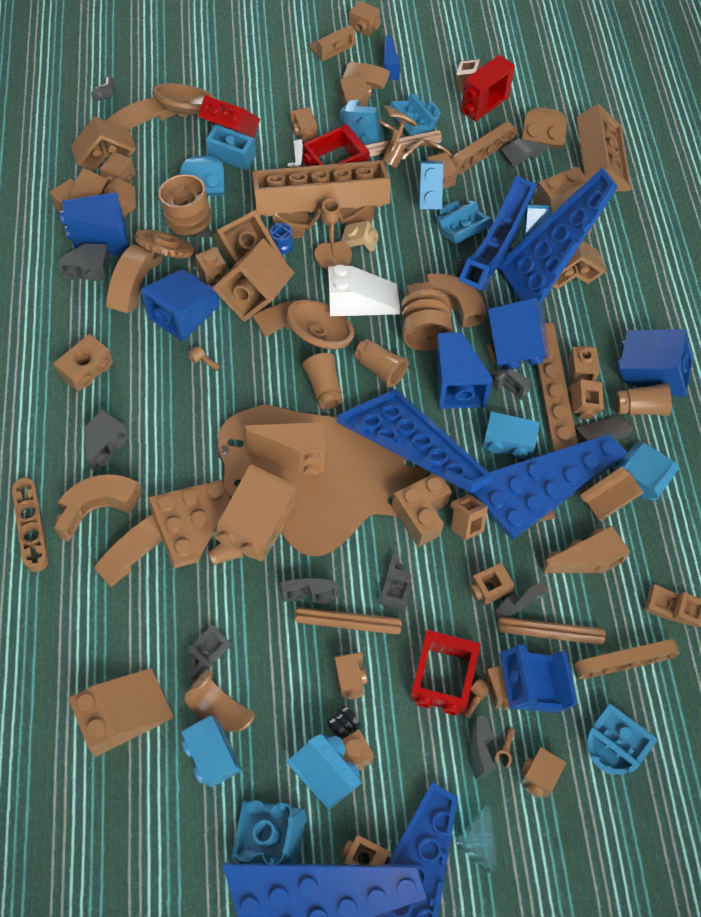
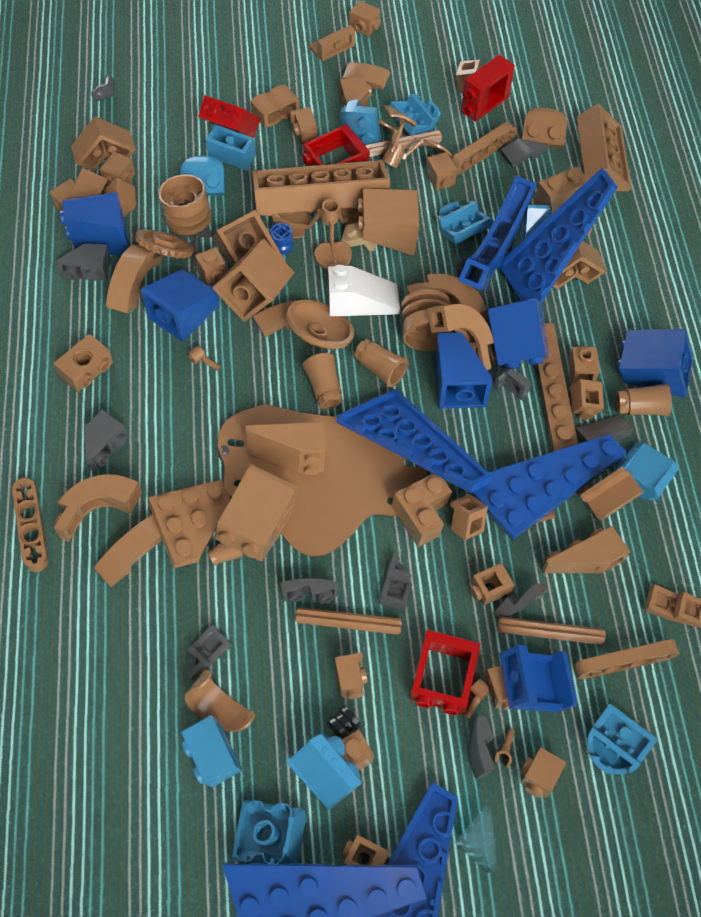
medium nougat slope [68,668,174,757] -> none
medium nougat slope [106,97,176,130] -> none
medium nougat dish [153,83,216,117] -> none
slope [286,139,302,168] -> none
blue slope [384,35,400,80] -> none
brick [418,161,443,209] -> none
dark azure brick [483,411,540,459] -> none
none -> medium nougat brick [250,85,300,127]
none -> medium nougat slope [358,189,419,255]
none -> medium nougat arch [427,304,494,370]

